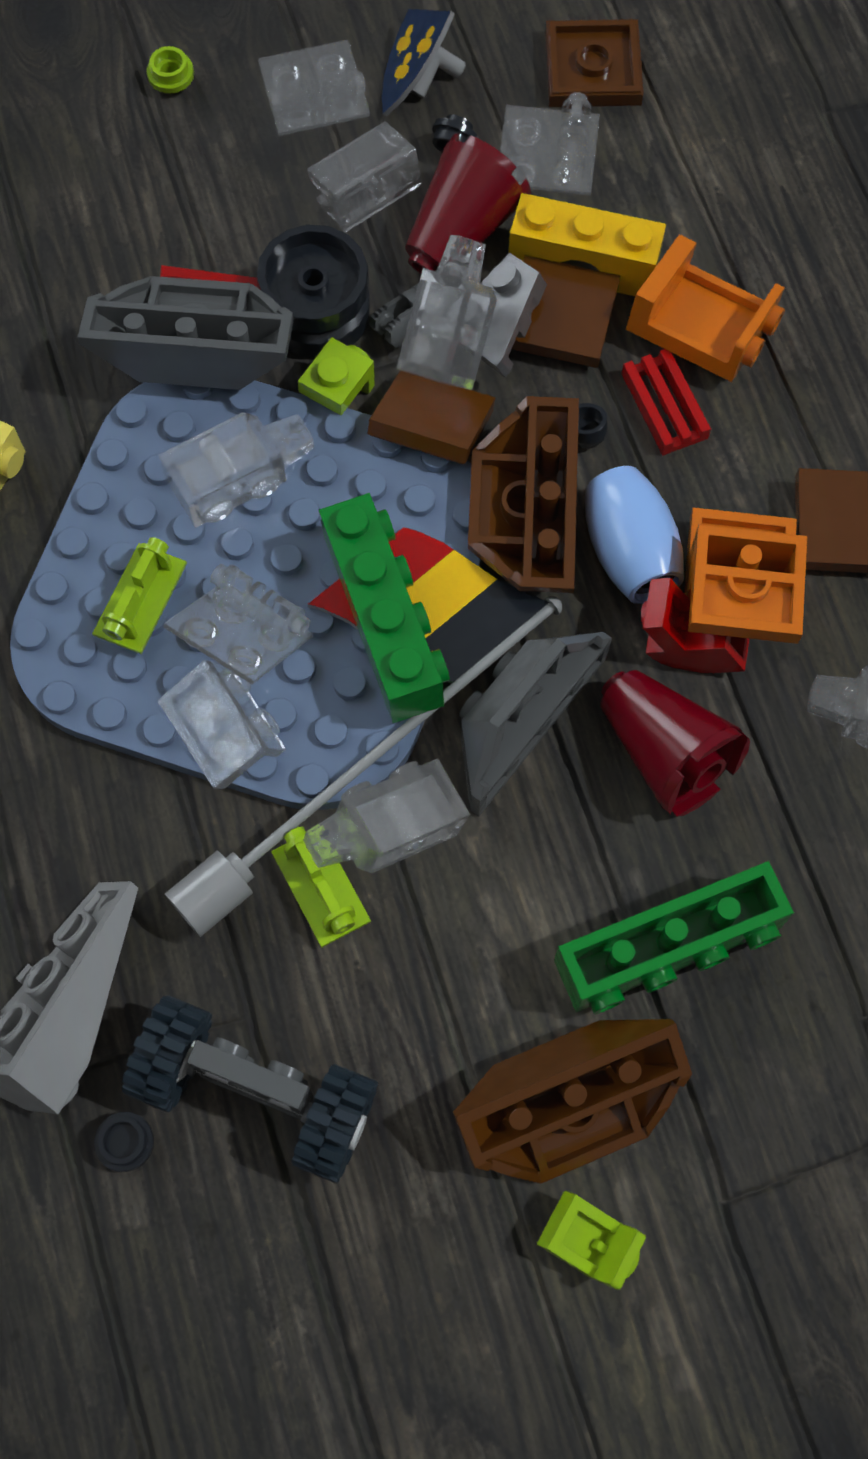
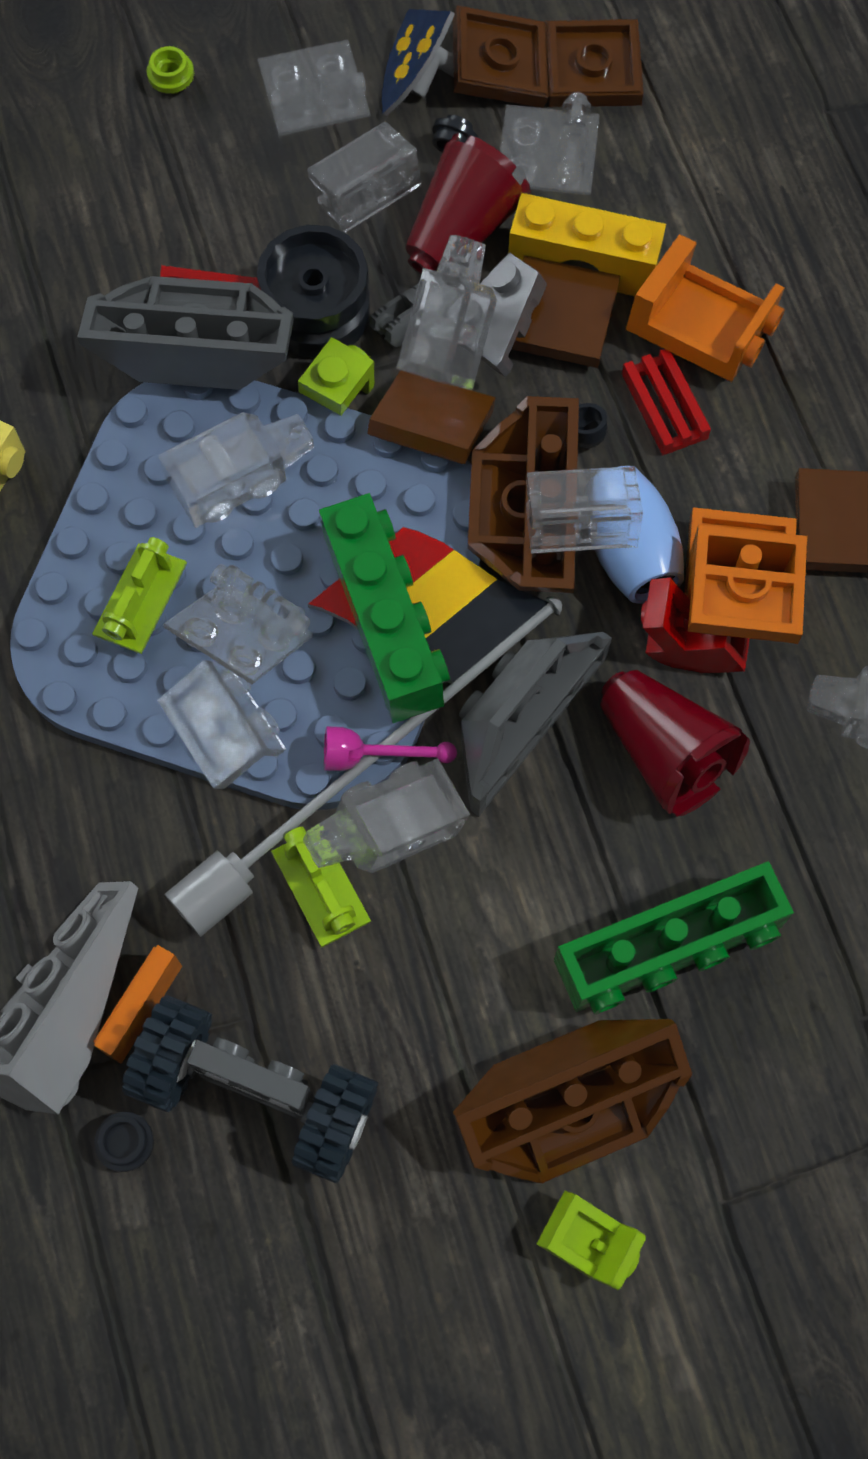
none -> orange tile [94,945,182,1064]
none -> dark pink hinge [324,726,457,771]
none -> reddish brown tile [453,5,548,108]
none -> clear hinge [526,466,643,553]

